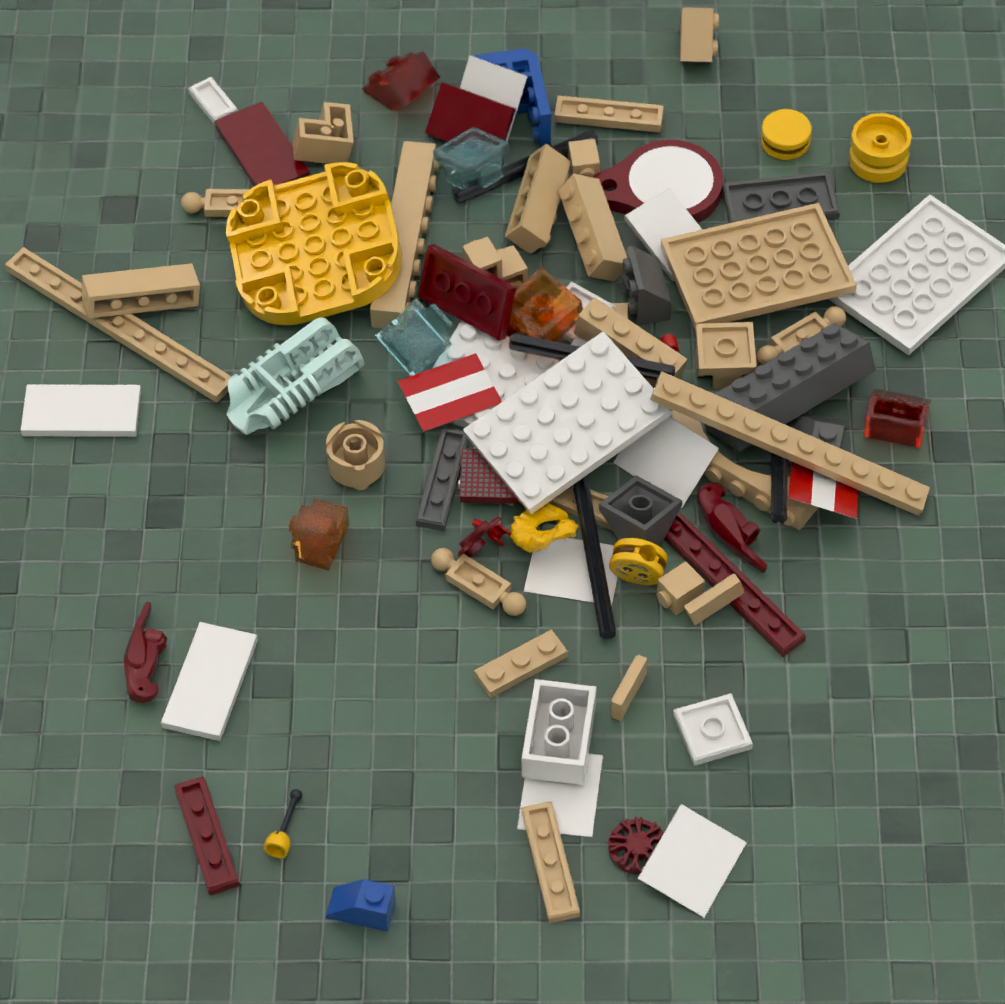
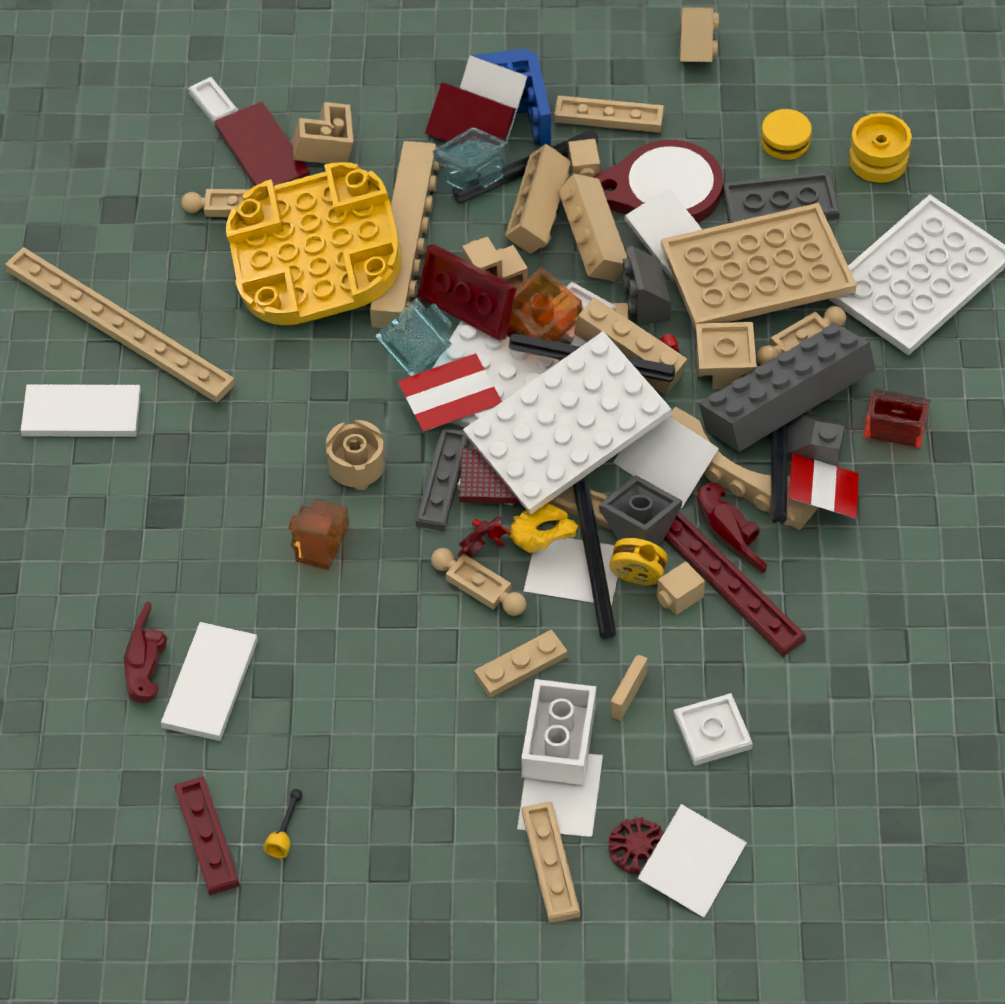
tan brick [81,263,200,318] -> none
light aqua connector [226,317,365,435] -> none
blue slope [326,879,396,931] -> none
clear red slope [362,51,441,111] -> none
tan plate [650,371,930,516] -> none
tan tile [684,574,745,625] -> none

